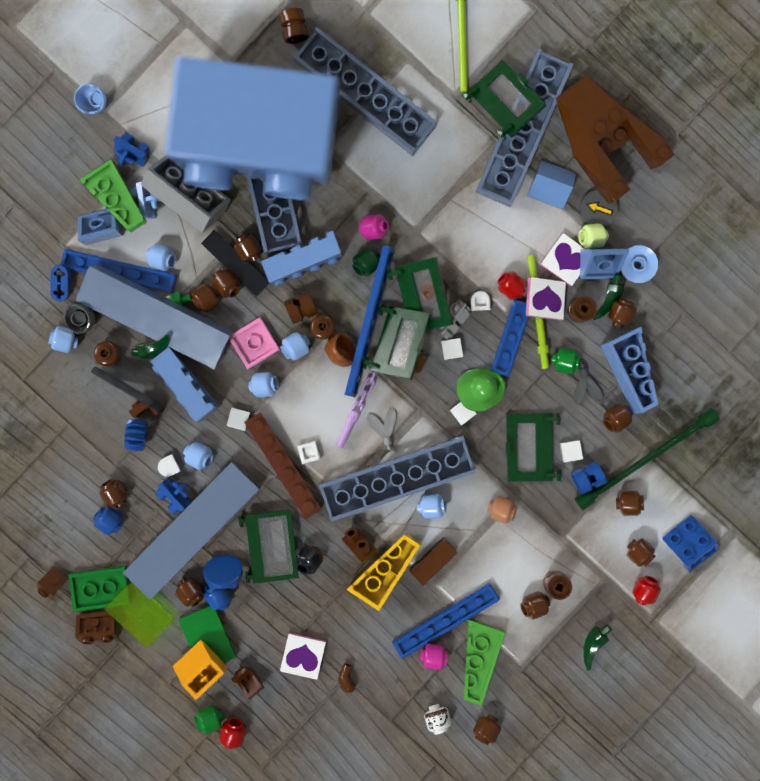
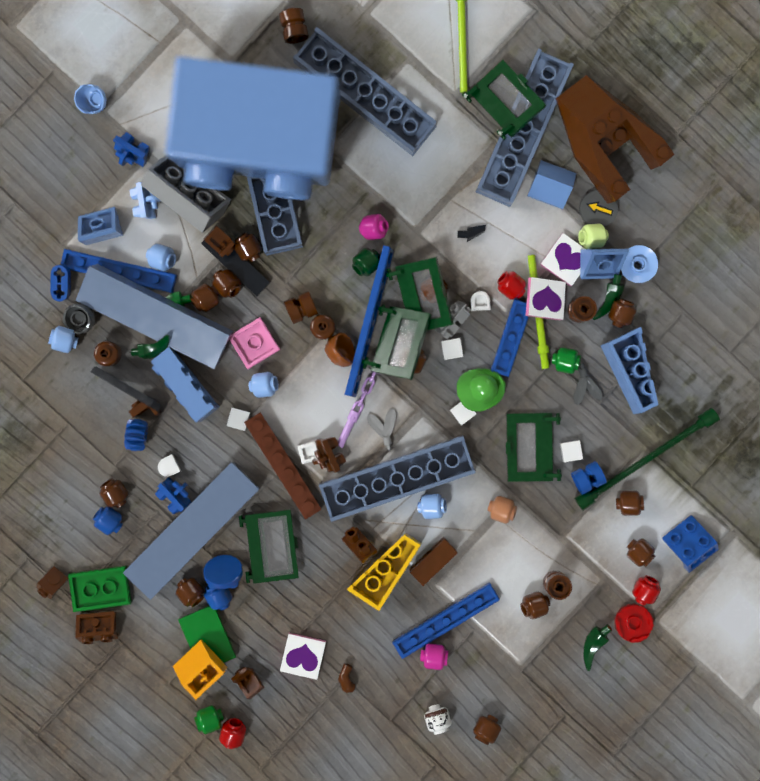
bright green wing [80,159,147,233] -> none
clear neon green tile [105,582,174,648] -> none
light blue head [183,442,213,470] -> none
medium blue wedge [261,231,342,286] -> none
light blue head [280,332,310,361] -> none
black head [295,546,323,575] -> none
bright green wing [464,619,506,706] -> none
reddish brown head [603,404,632,432] -> none
none -> reddish brown bracket [203,225,235,257]
none -> reddish brown hips [312,437,346,473]
none -> black bar [457,225,486,242]
none -> red tile [614,604,654,643]

